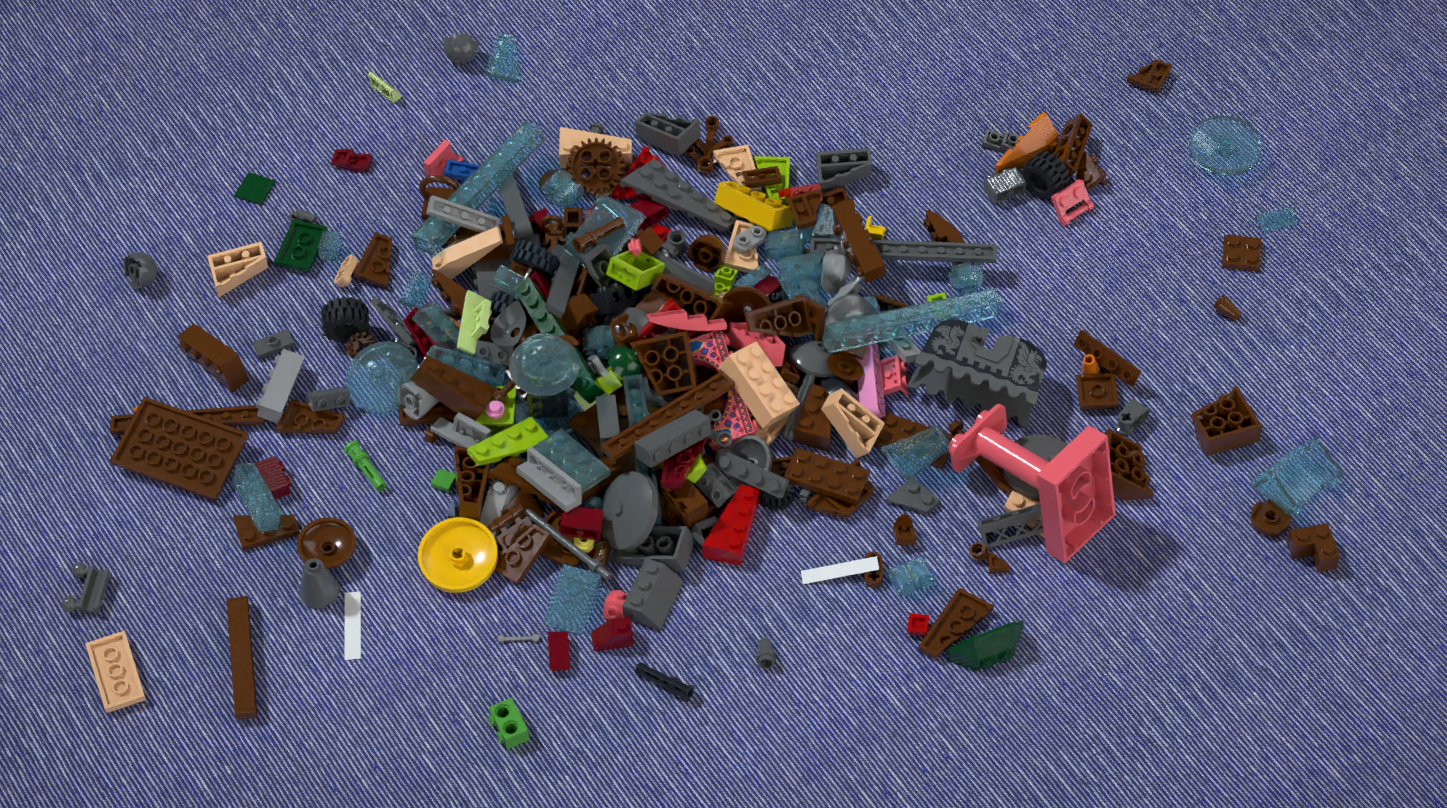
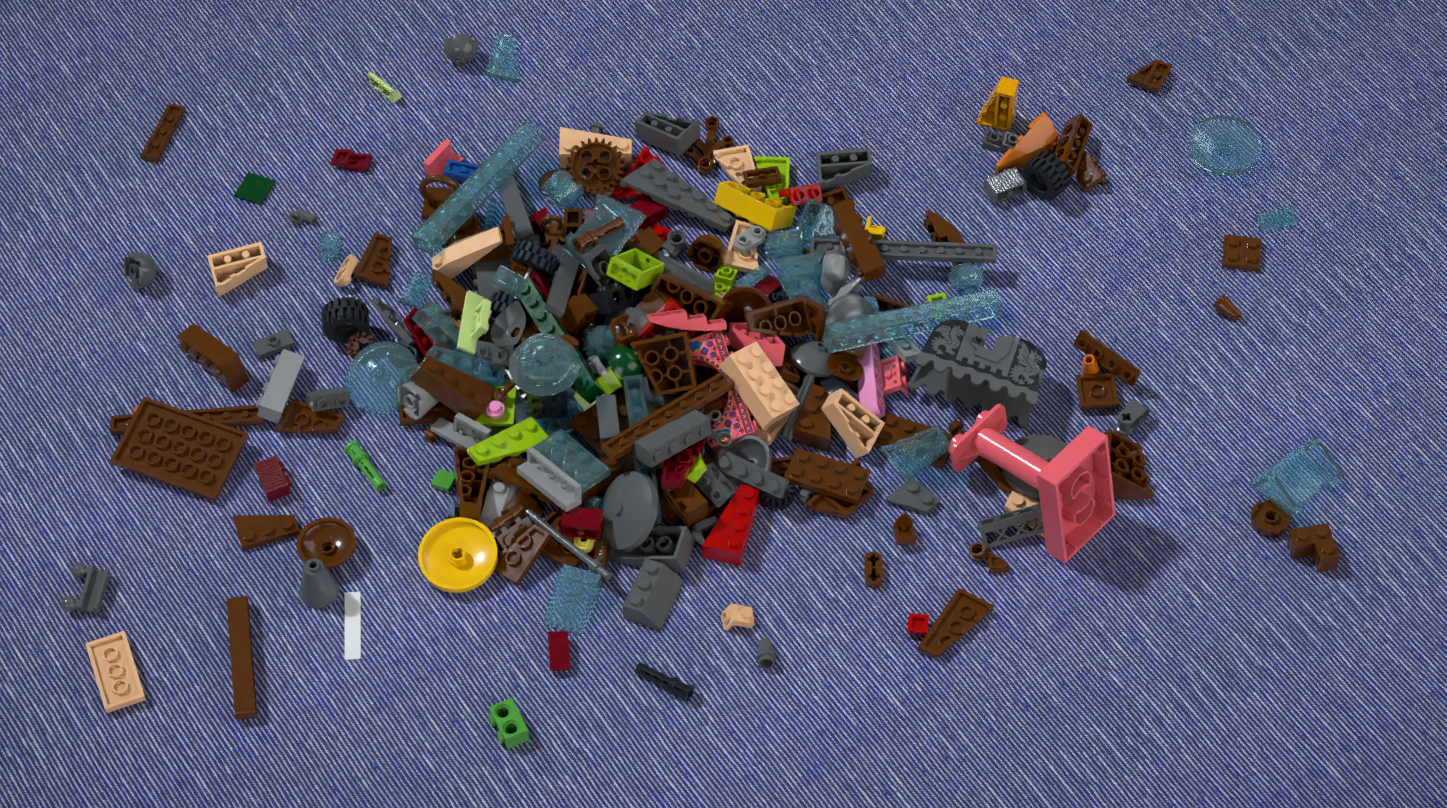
clear light blue brick [232,463,282,532] -> none
dark green plate [274,219,328,273] -> none
light grey plate [426,195,501,233] -> none
light grey hinge [497,634,540,643] -> none
dark red slope [591,617,634,651] -> none
coral bracket [603,590,628,620] -> none
coral plate [628,238,642,257] -> none
reddish brown wing [787,189,821,230] -> none
white sticker [801,556,879,584] -> none
clear light blue brick [888,556,935,597] -> none
dark green wedge [948,620,1024,671] -> none
coral plate [1051,179,1094,226] -> none
reddish brown wedge [1191,386,1262,457] -> none
none -> reddish brown tile [140,103,186,163]
none -> light nougat bracket [721,603,755,630]
none -> light orange wedge [976,77,1019,132]

